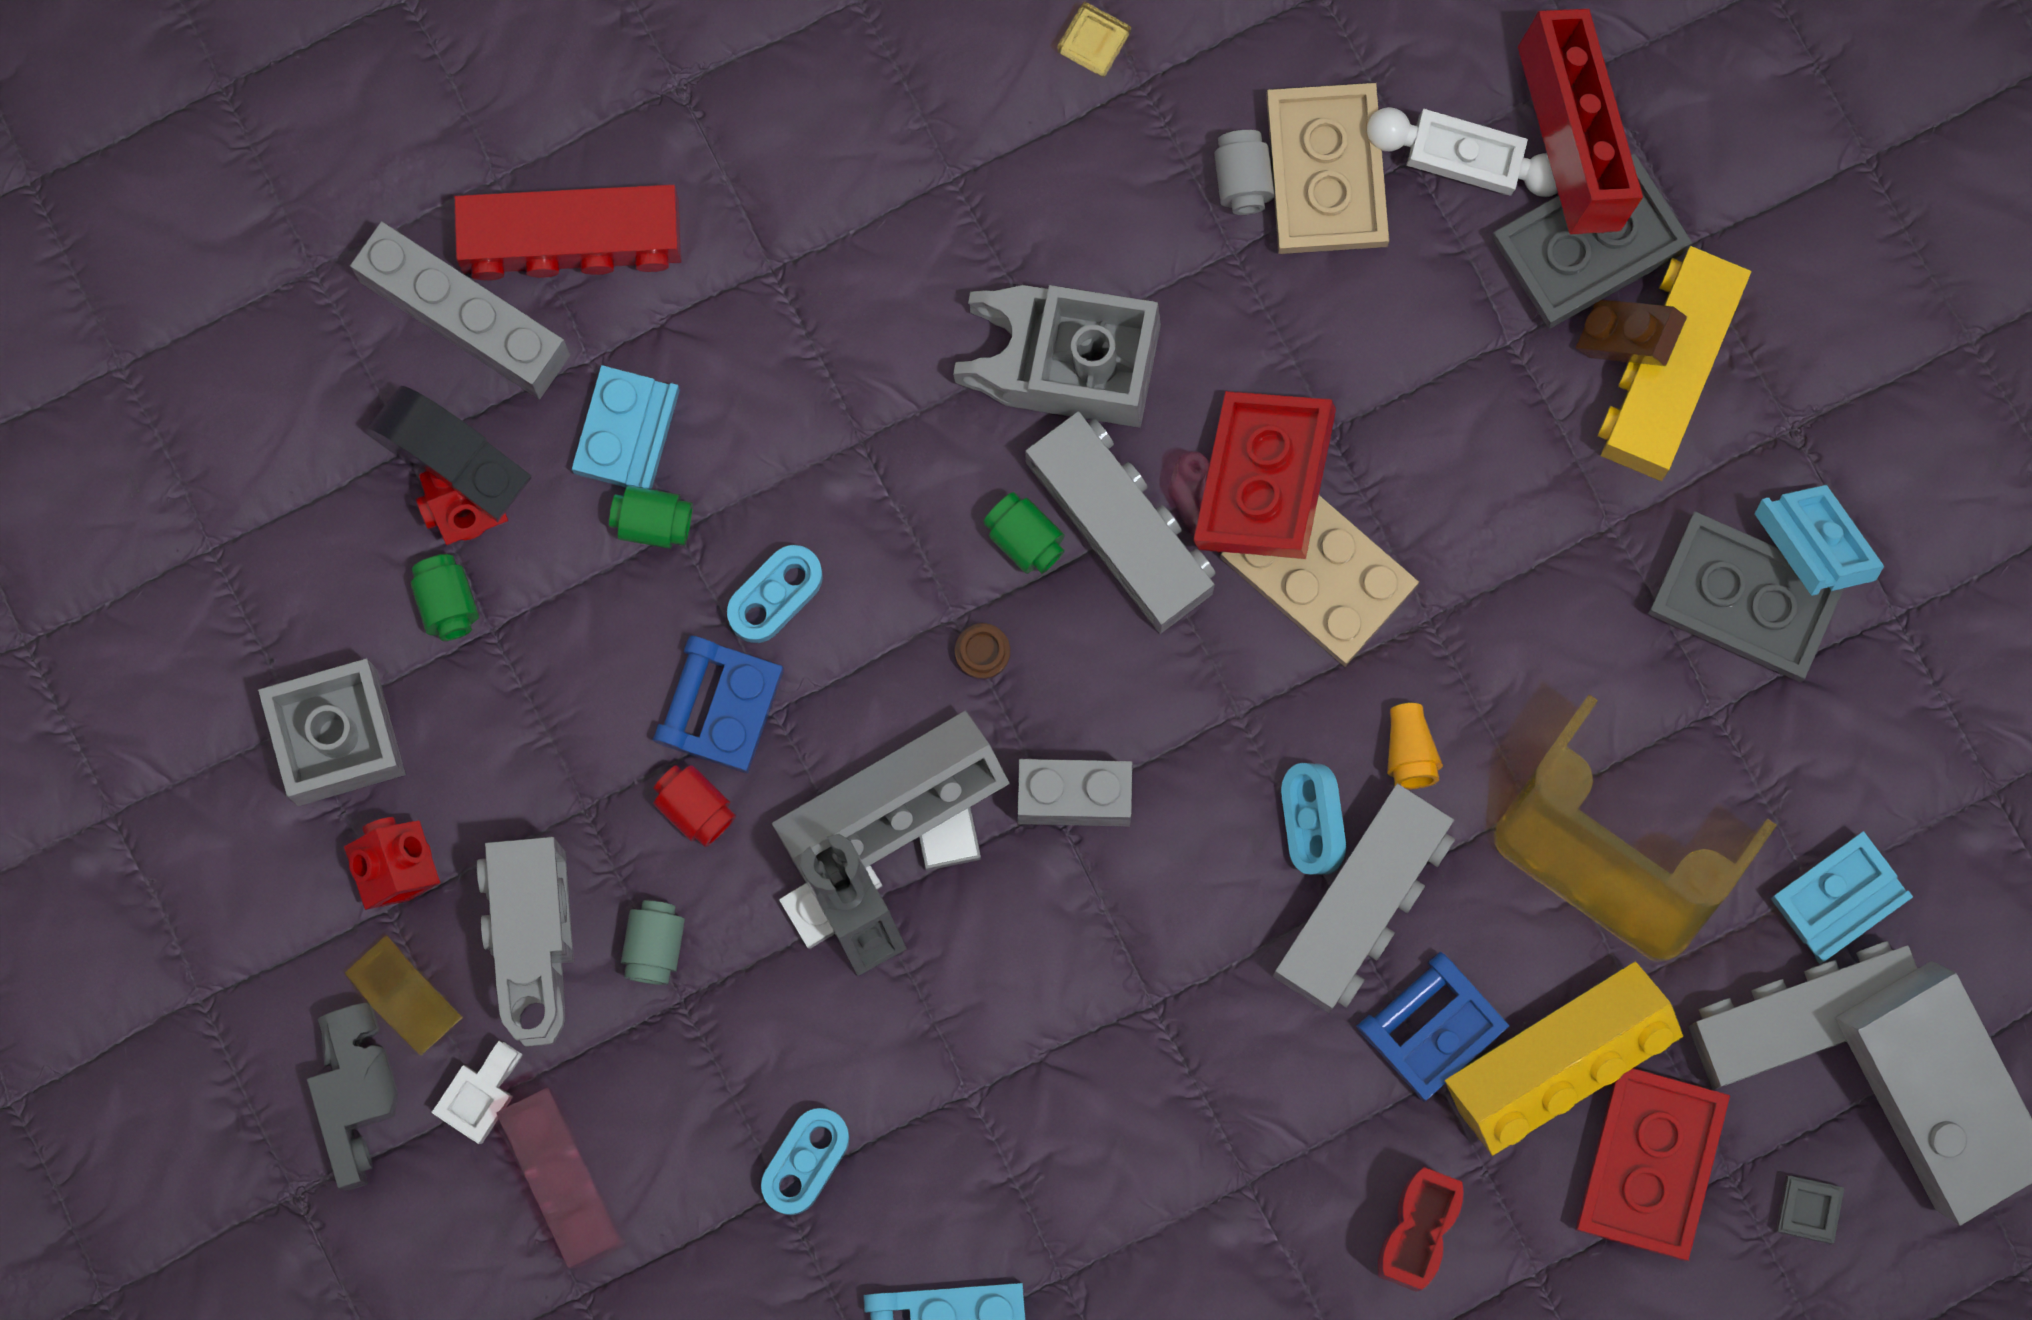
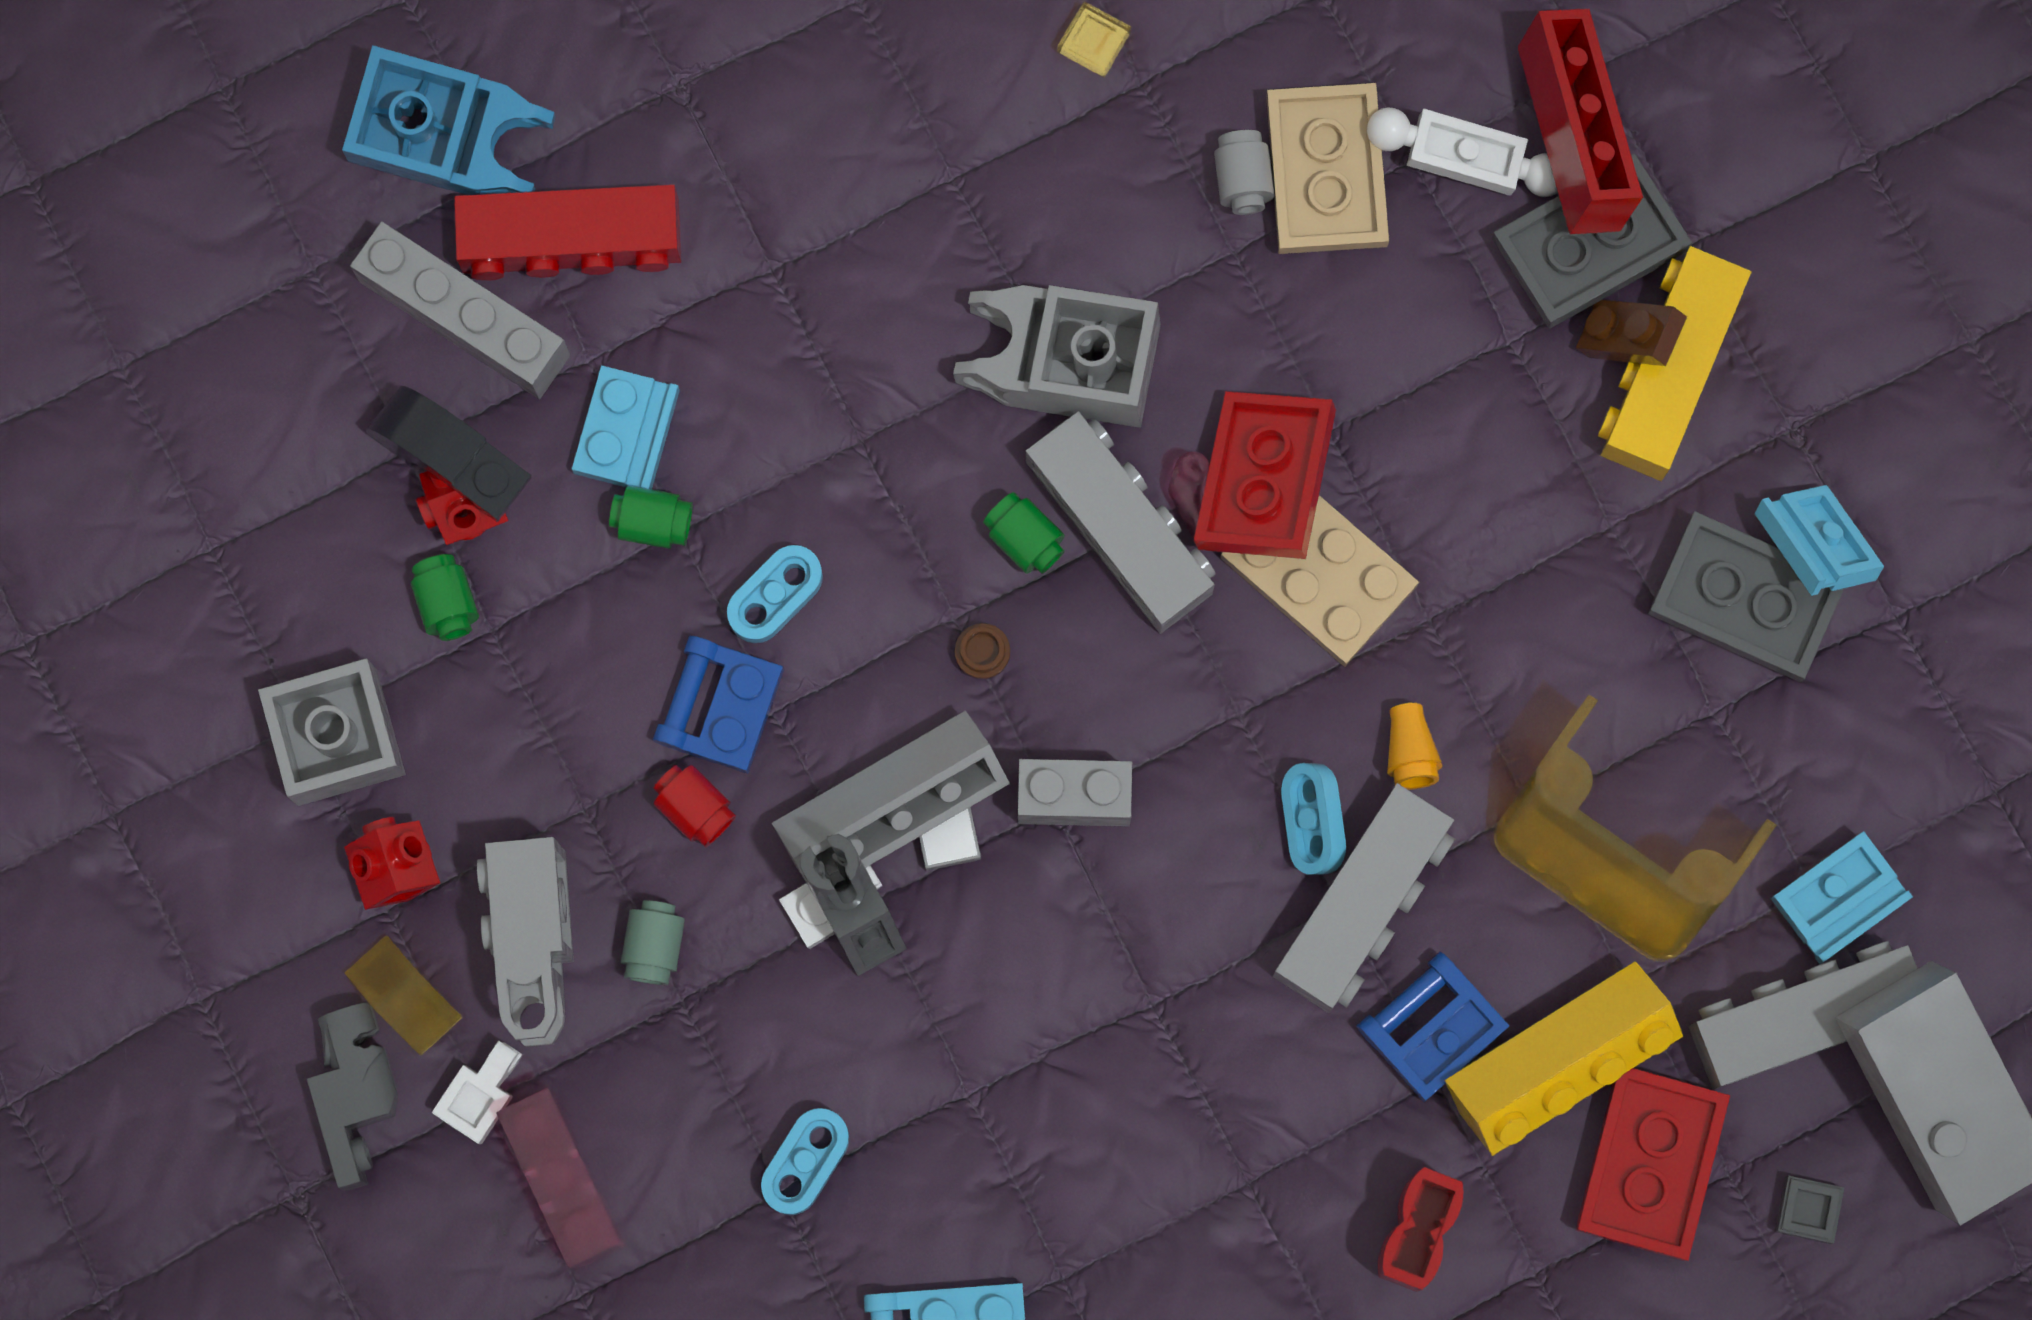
none -> dark azure brick [342,45,556,195]

